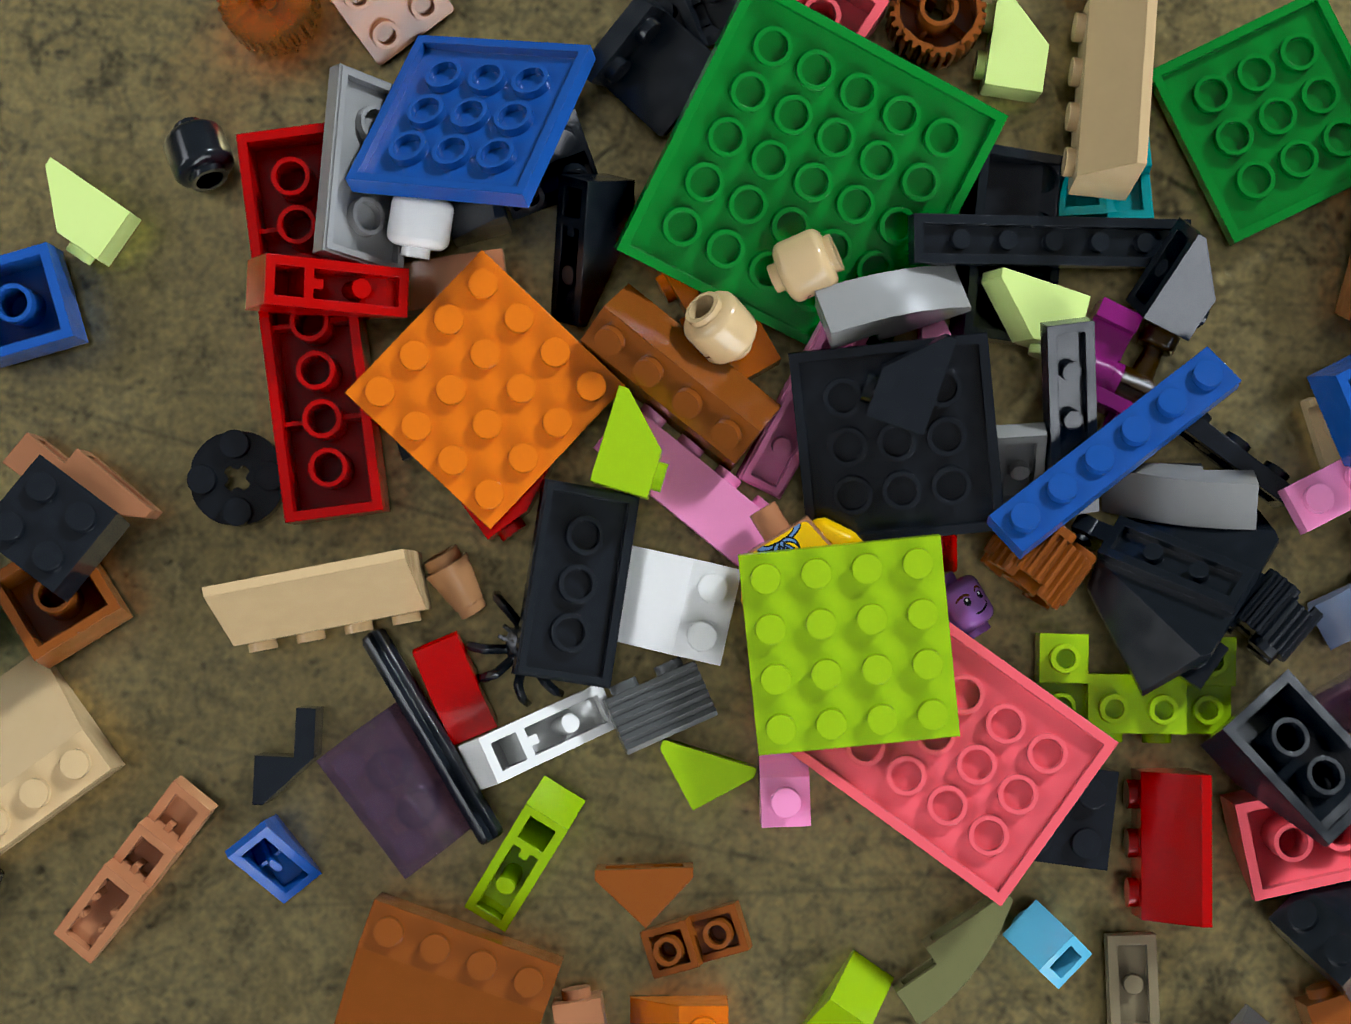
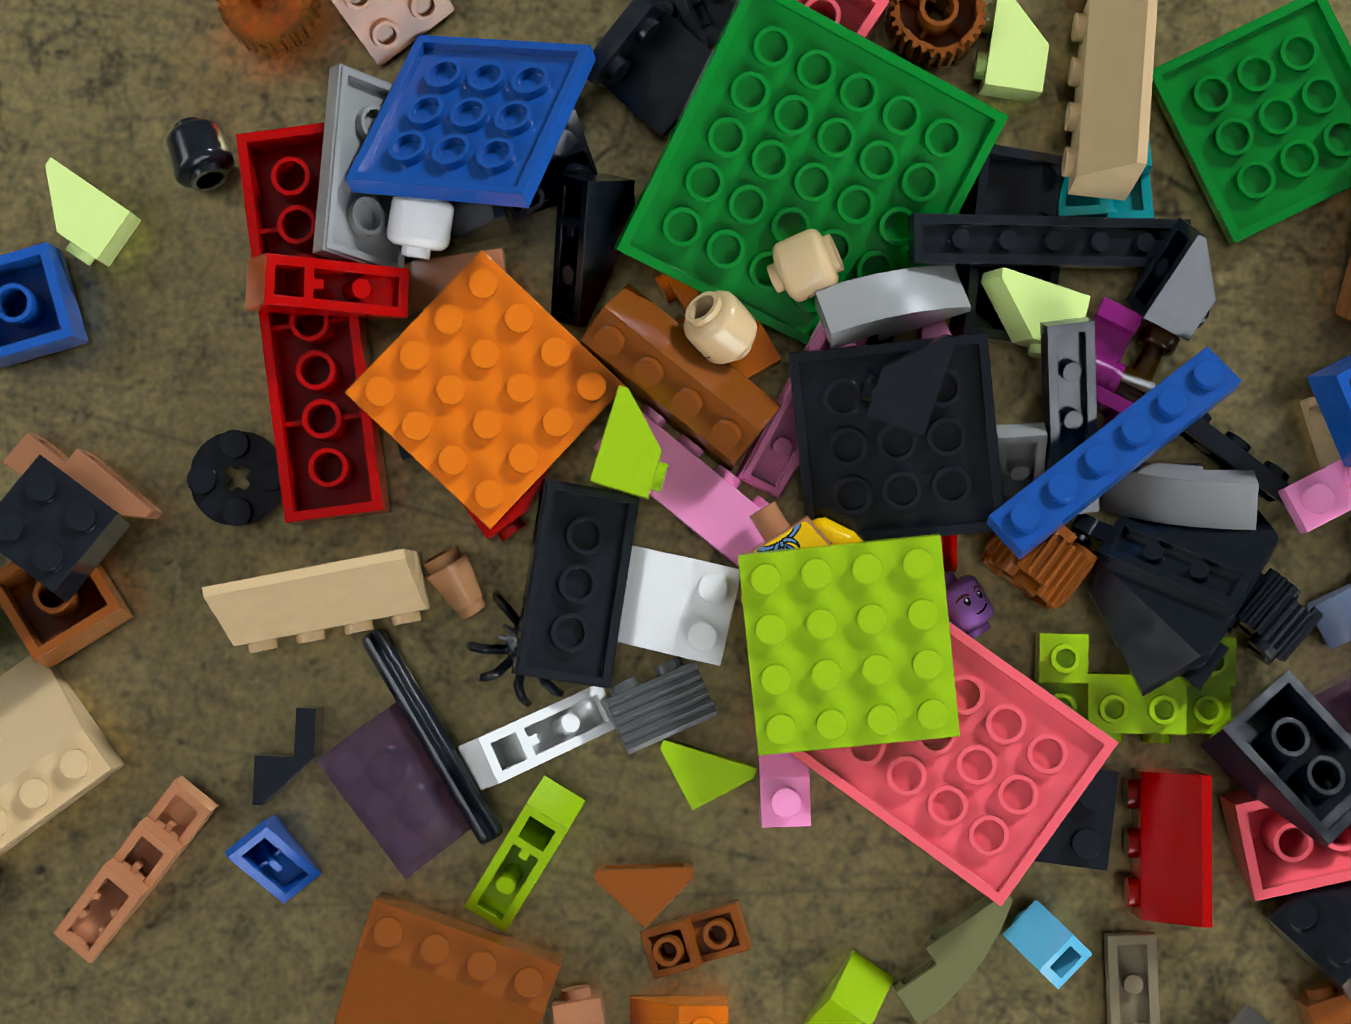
red slope [412,631,498,745] -> none

